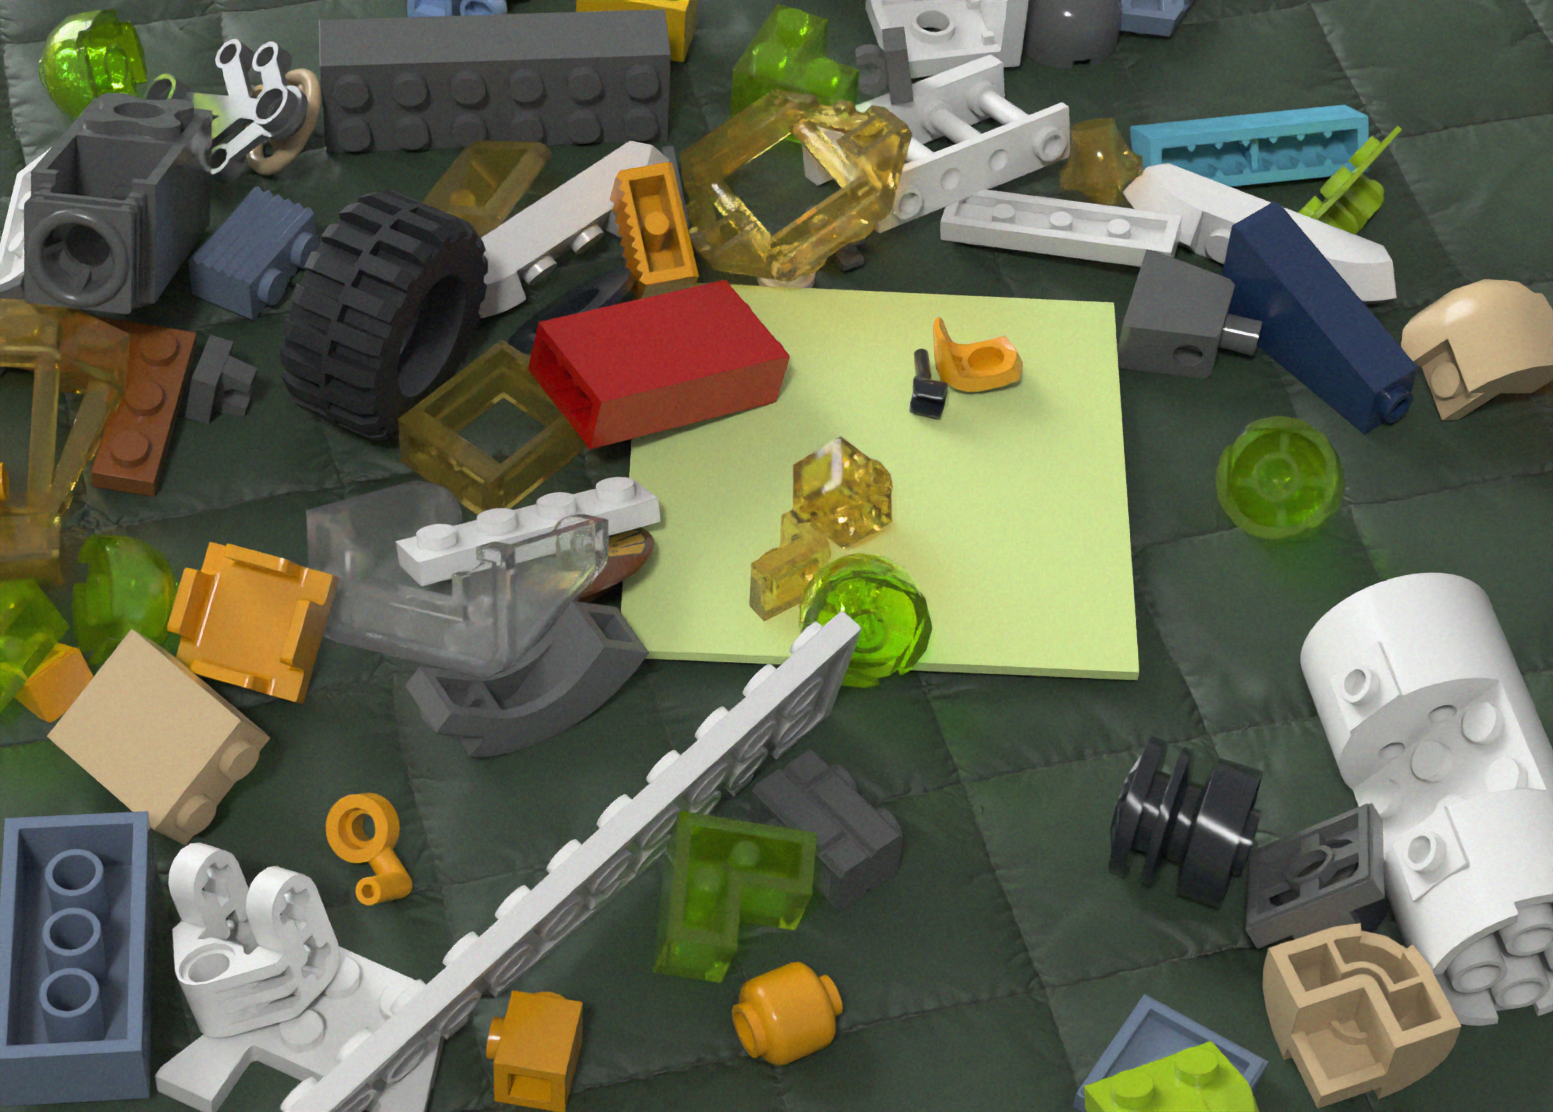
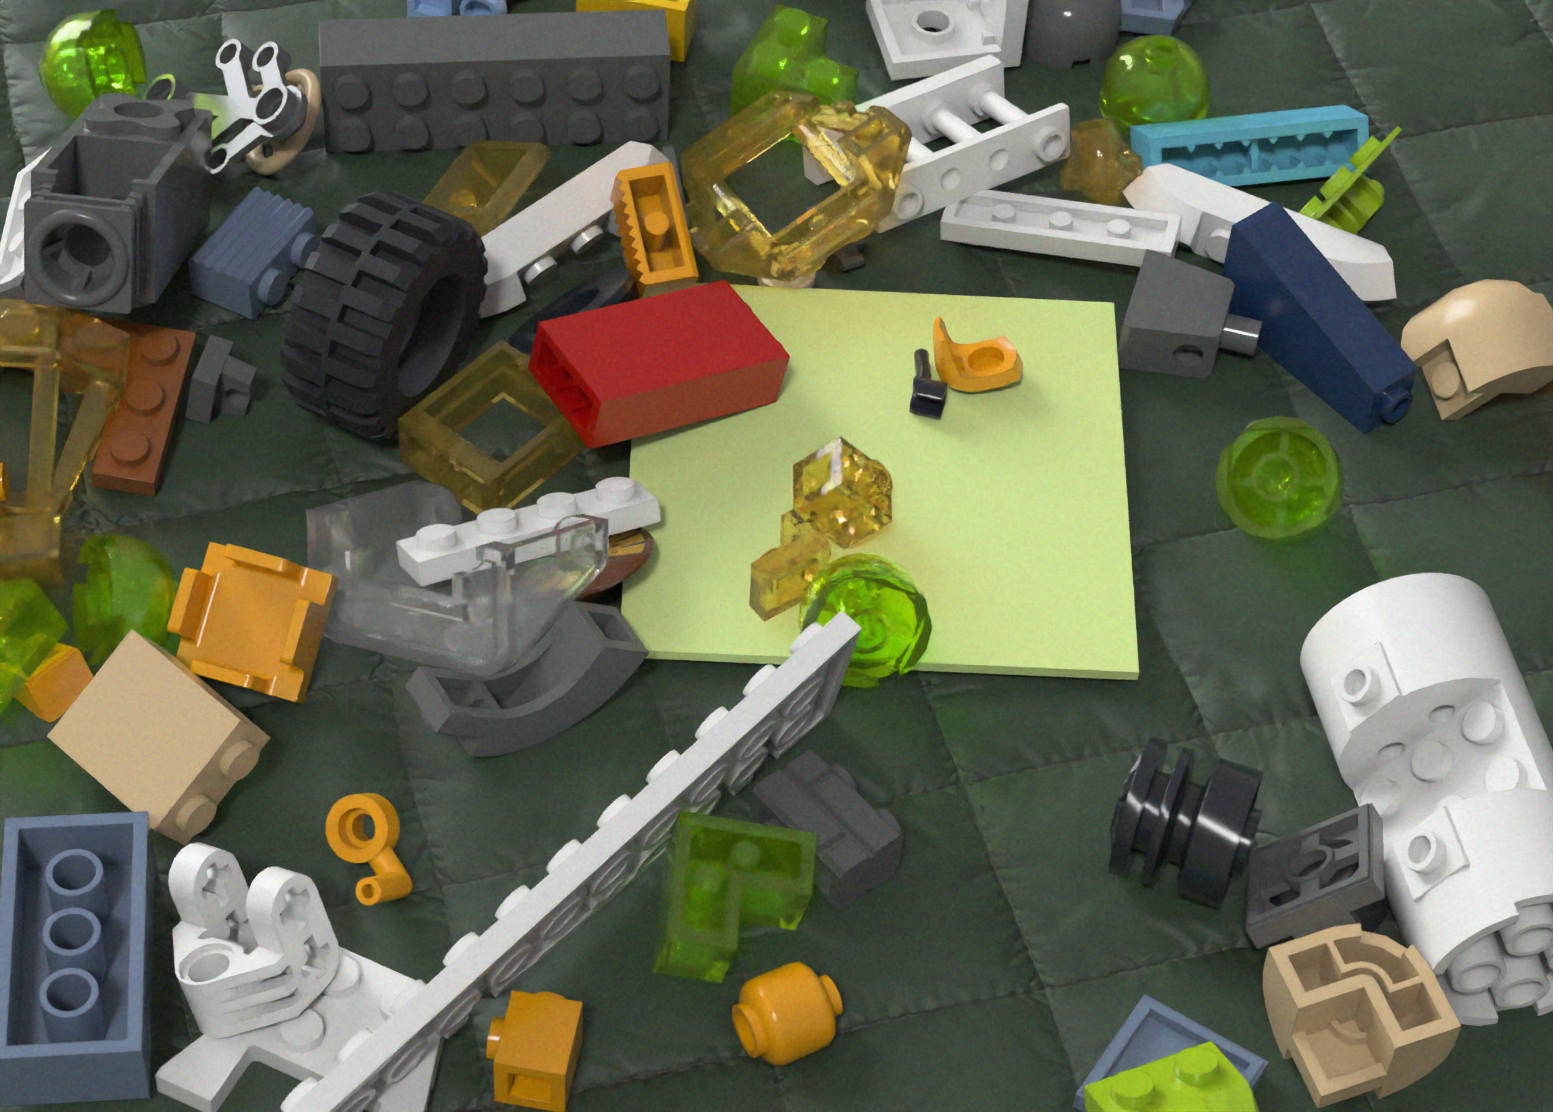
dark grey tile [855,26,914,105] -> none
none -> clear neon green cylinder [1098,34,1211,136]

